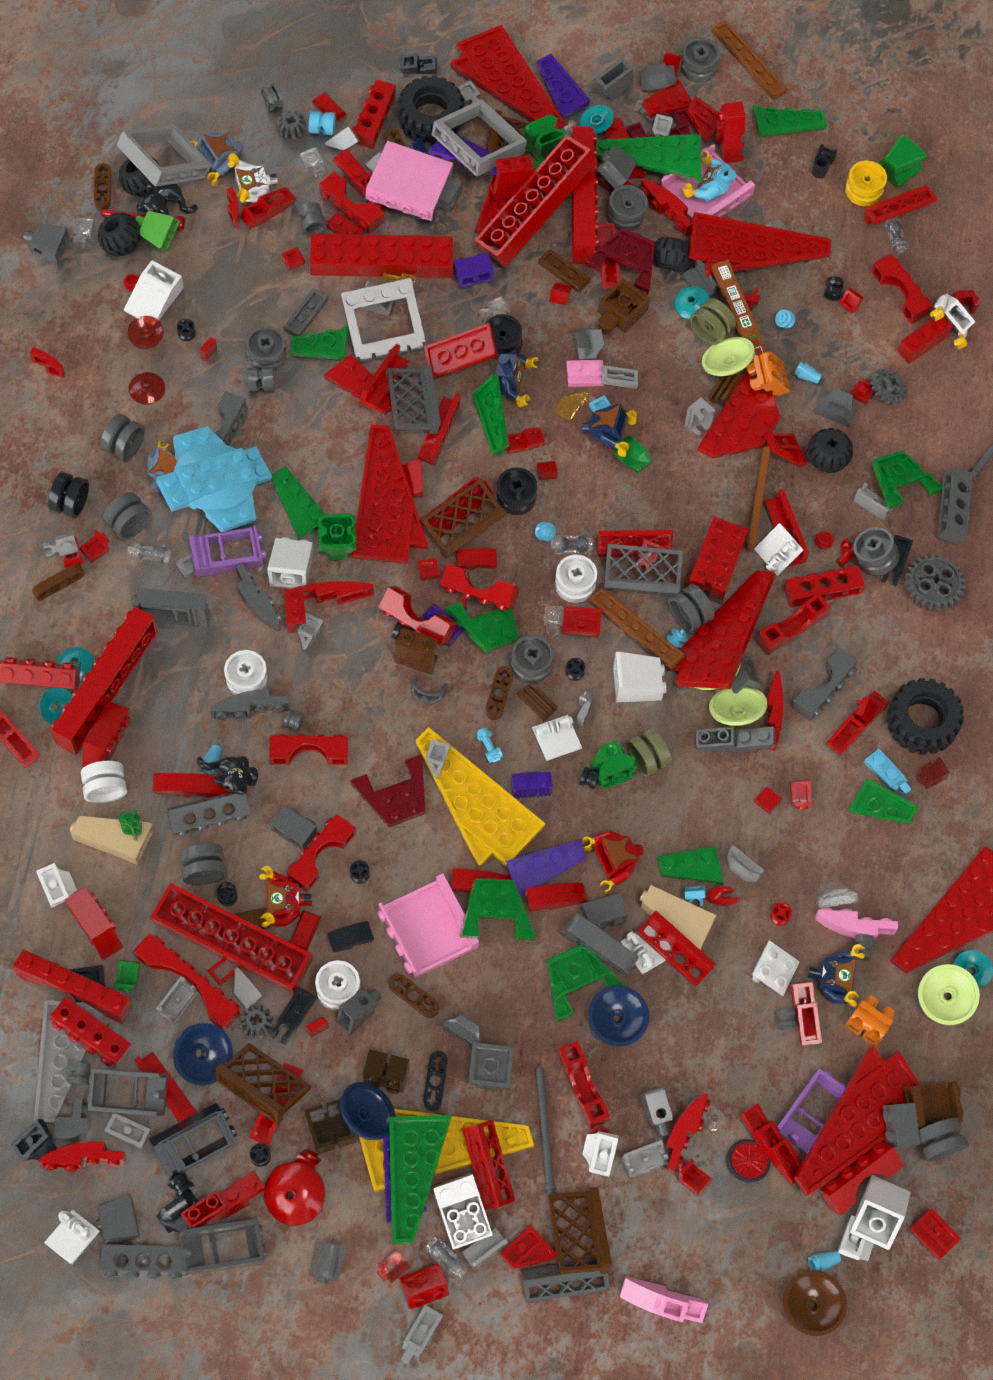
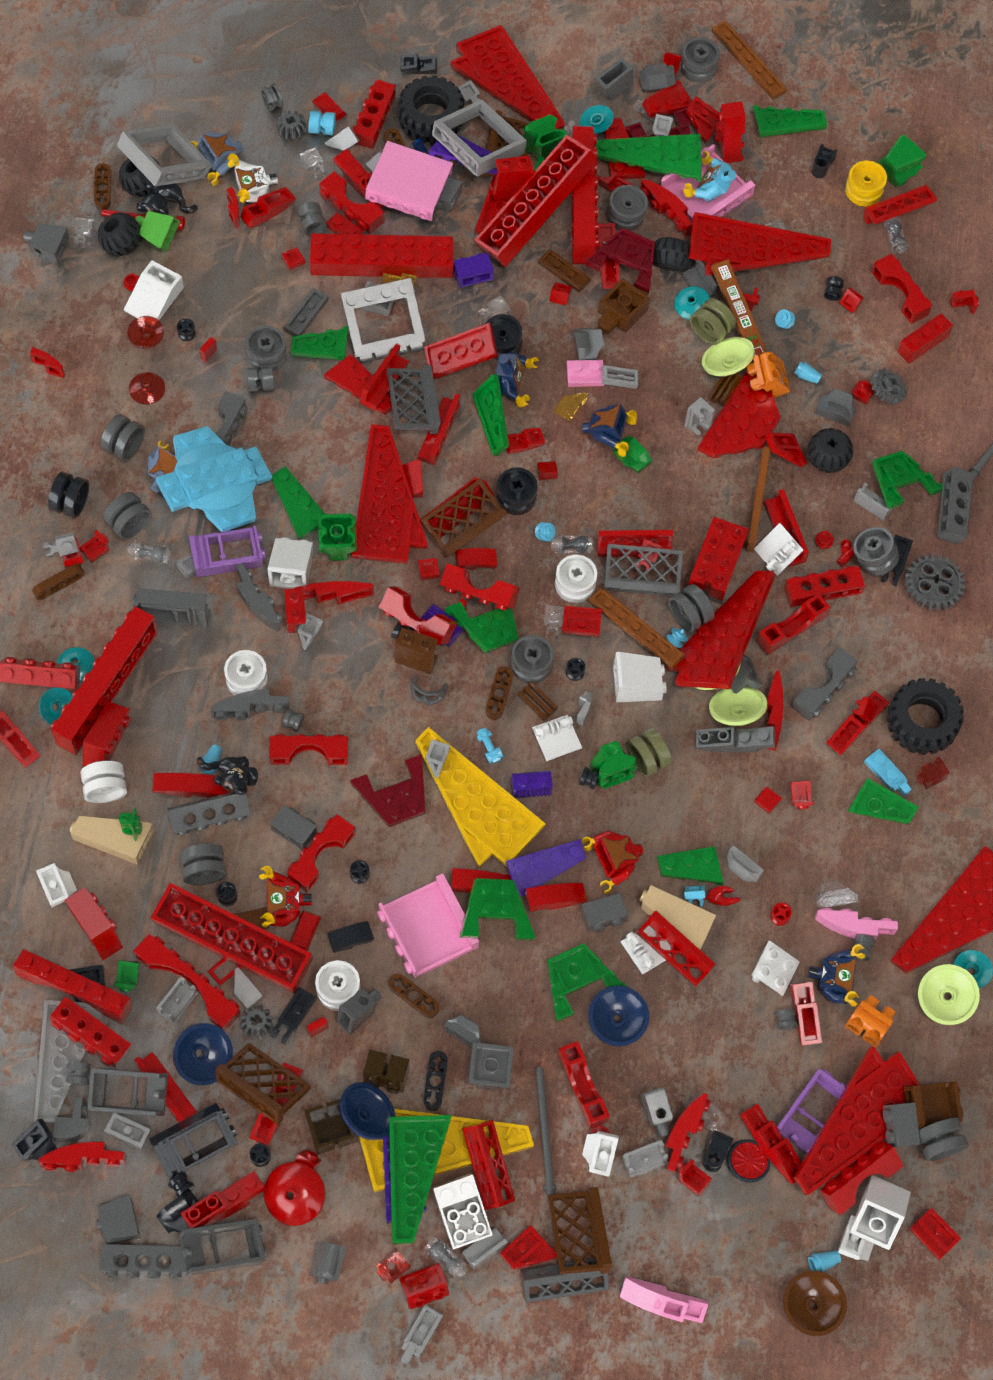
white hinge [44,1210,100,1265] -> none
dark purple wing [537,54,590,119] -> none
dark grey beam [560,913,639,975] -> none
medium azure tile [589,395,611,412] -> none
dark grey torso [597,145,637,189] -> none
white torso [930,294,975,349] -> none
none -> black piece [703,1130,734,1173]

